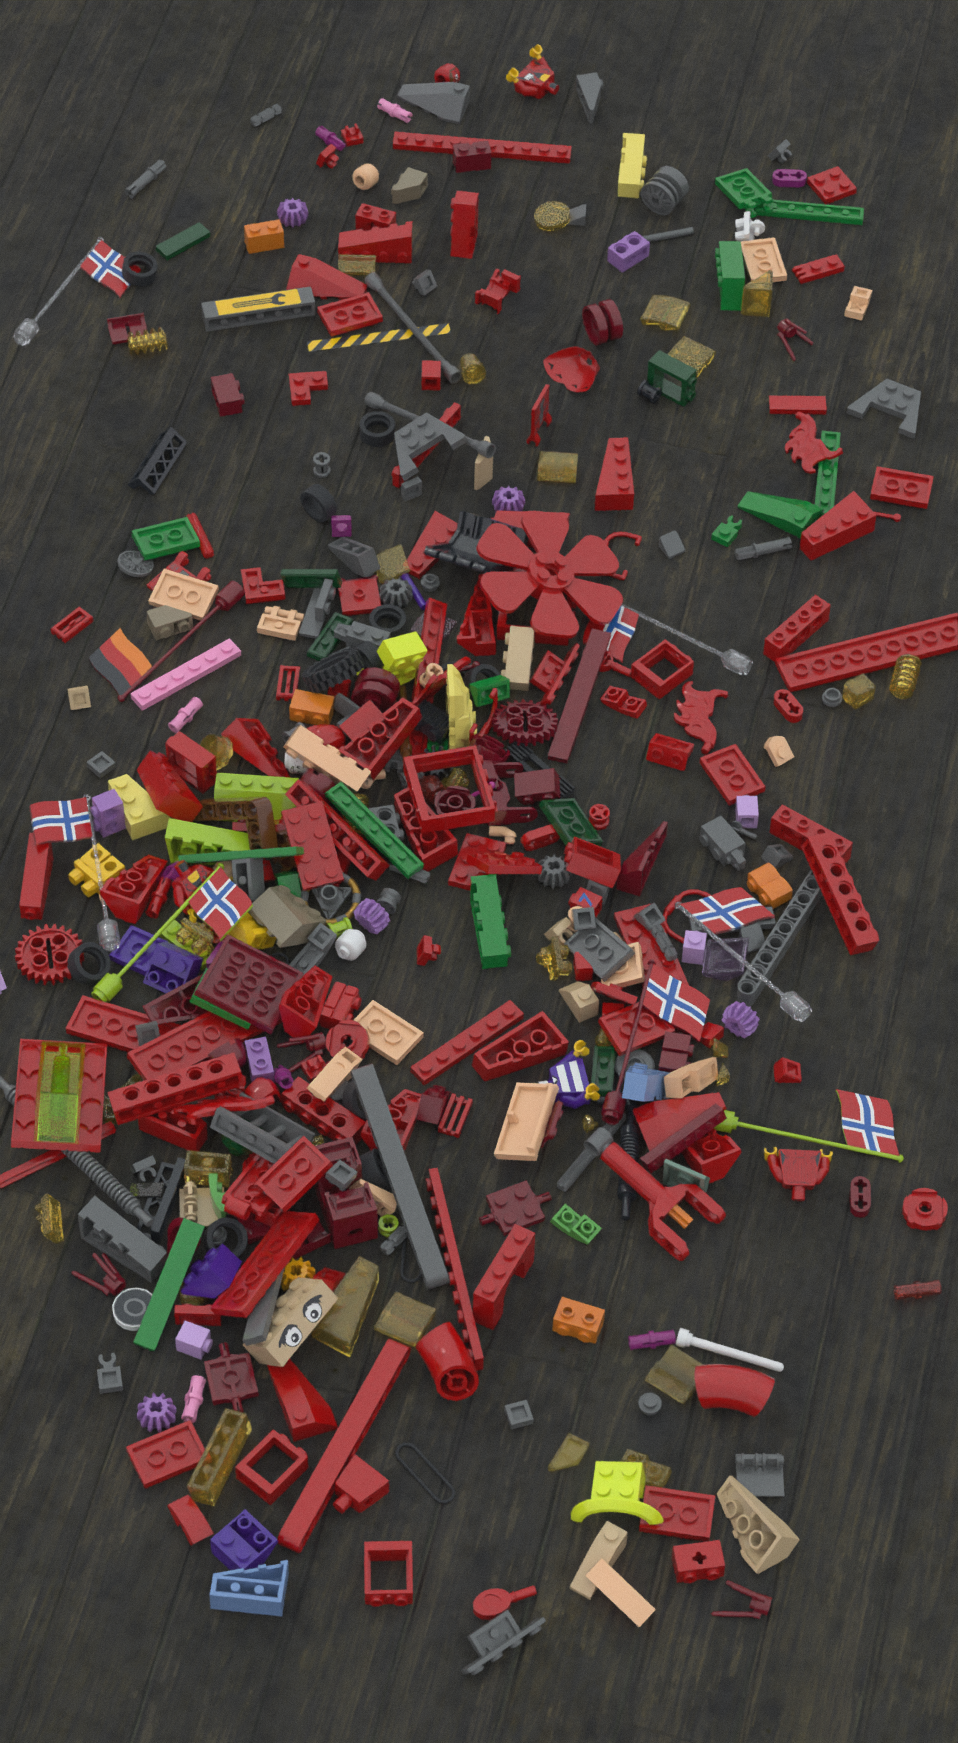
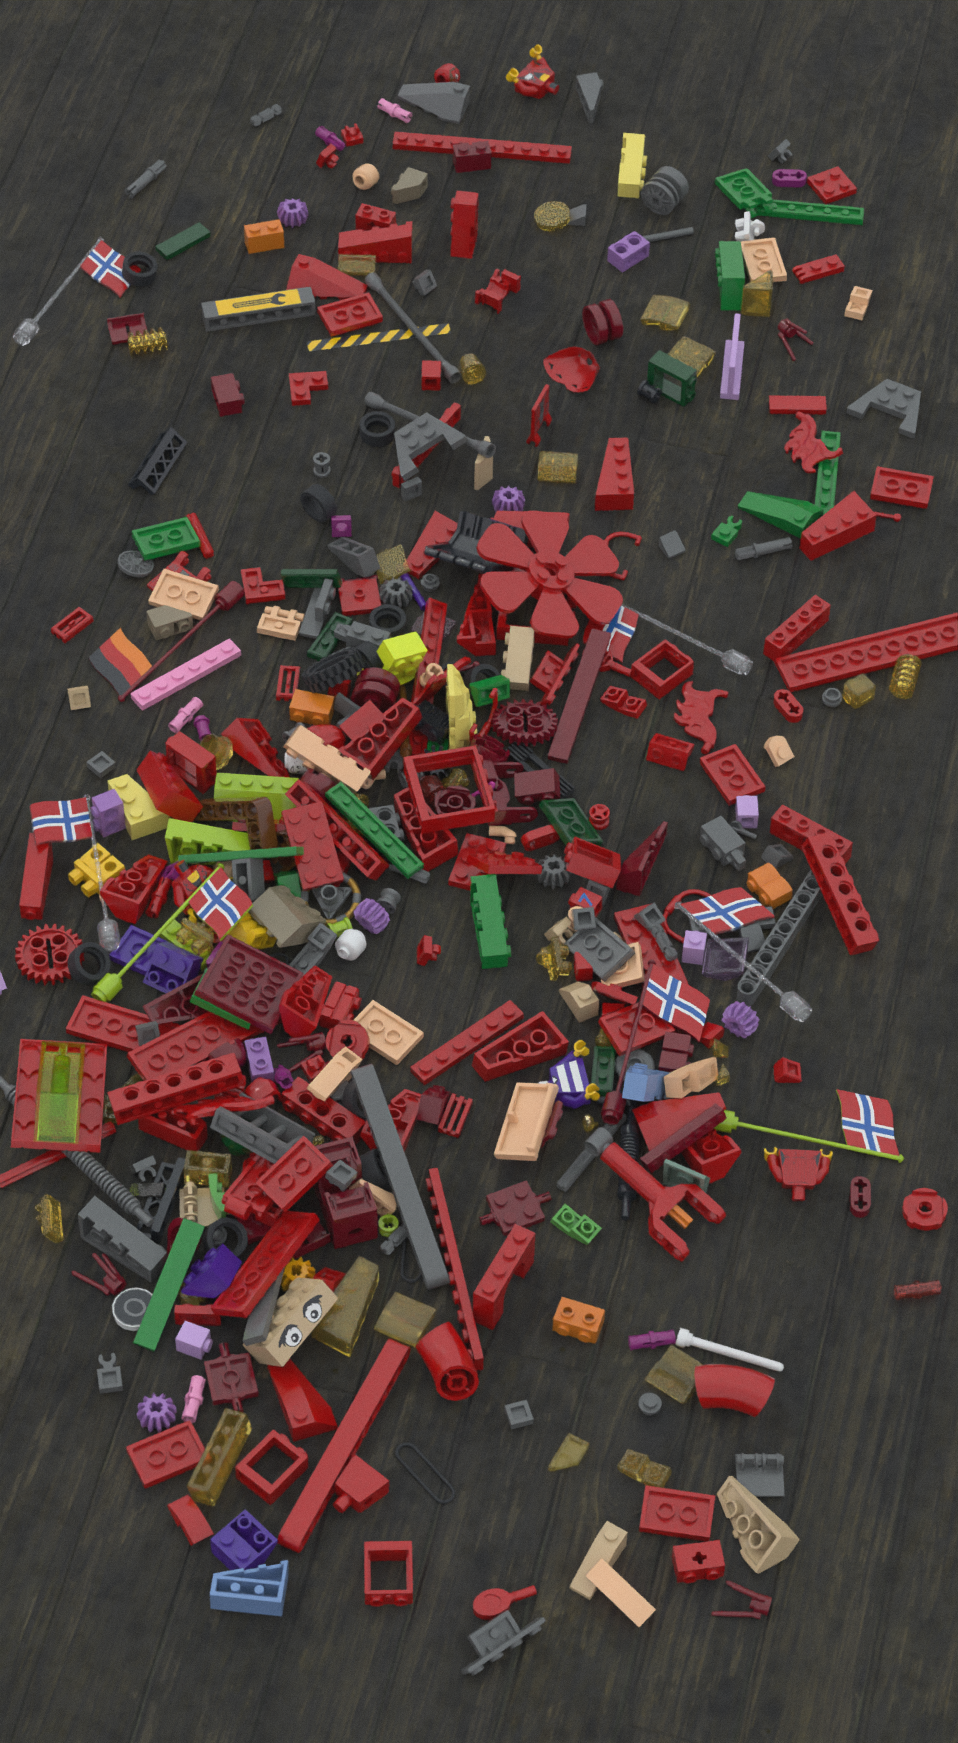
neon yellow piece [571,1461,663,1525] -> none
none -> magenta pin [193,715,212,742]
none -> lavender fence [720,314,744,400]

